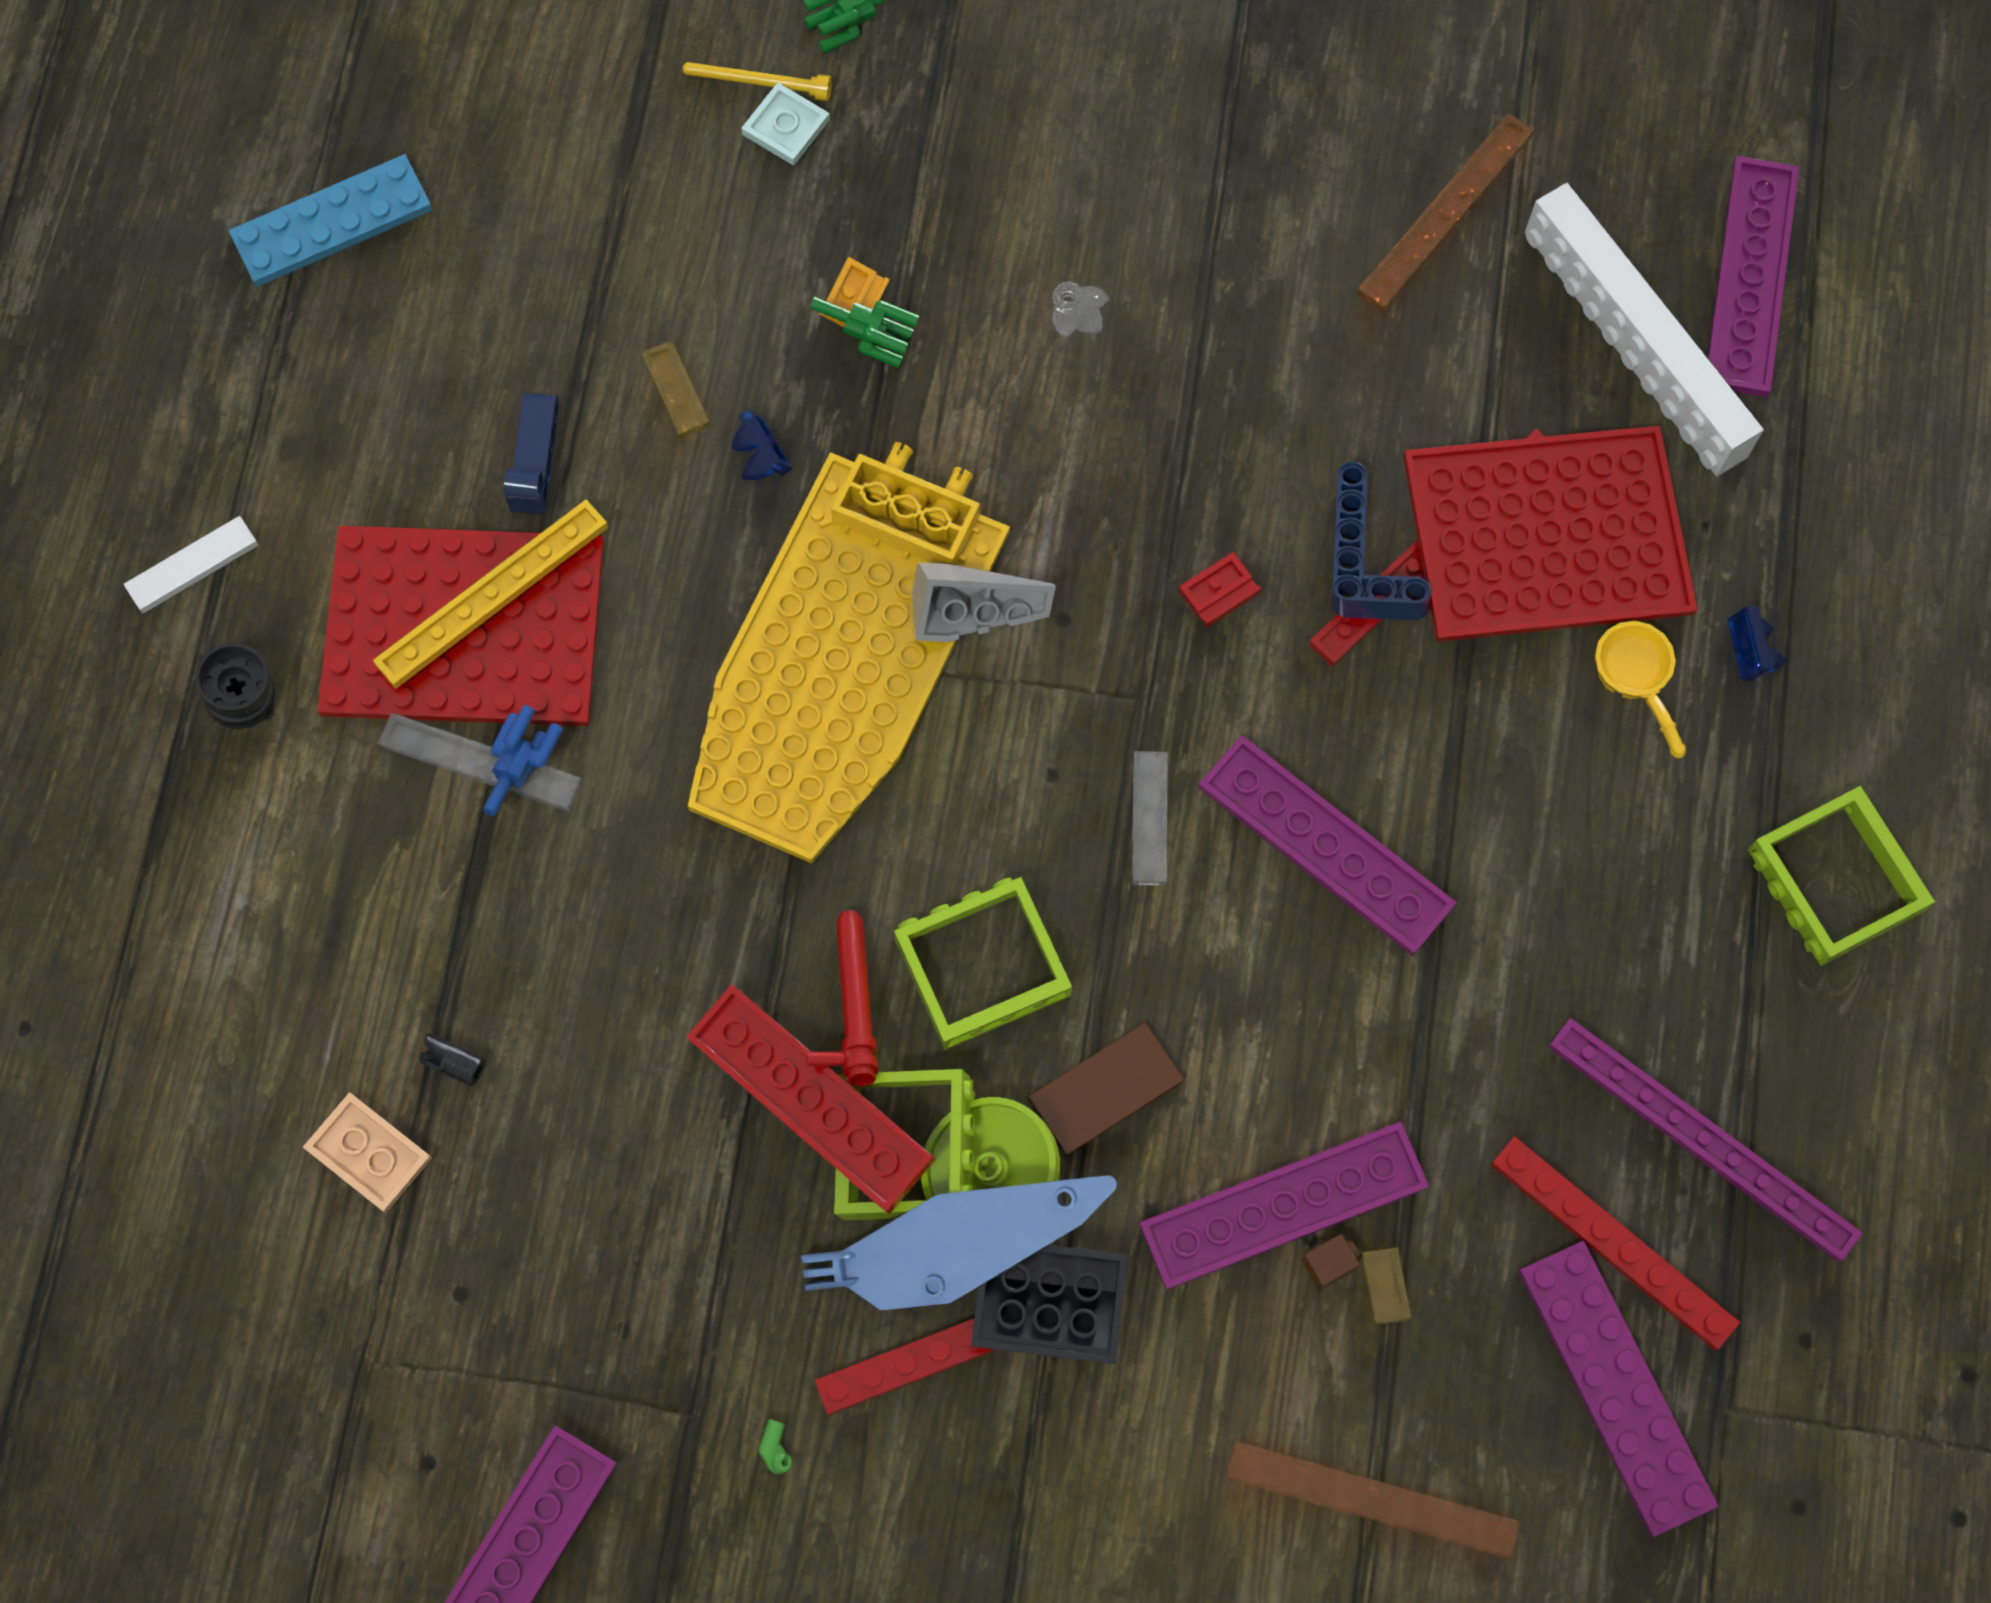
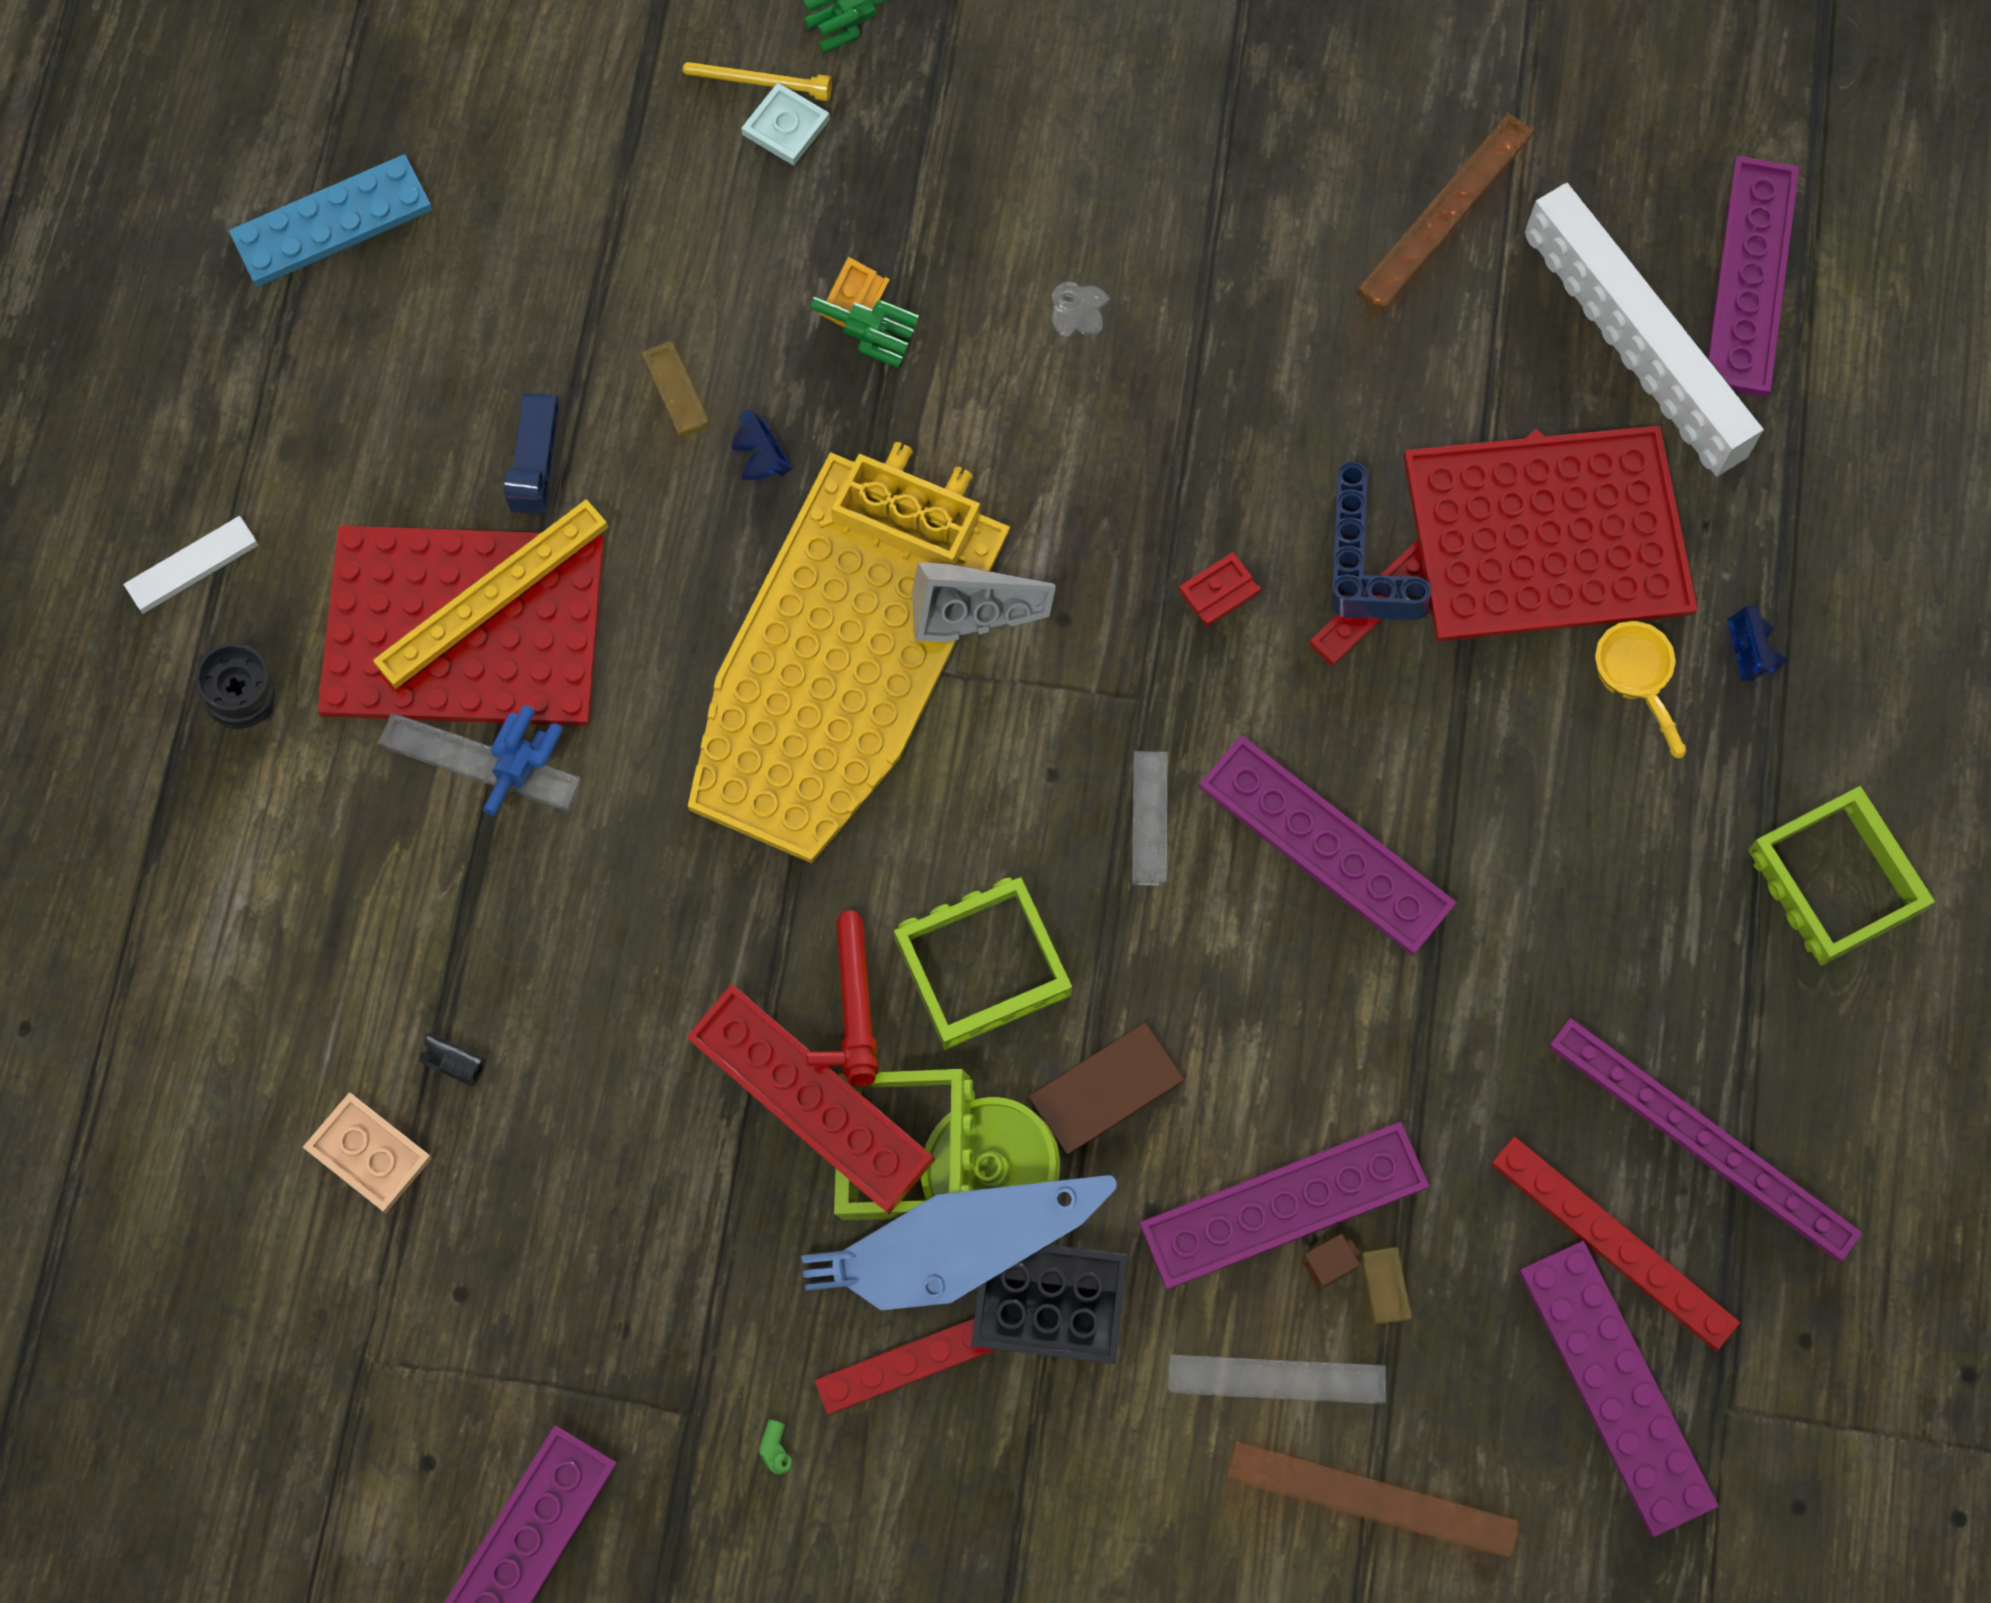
none -> clear plate [1168,1355,1386,1404]

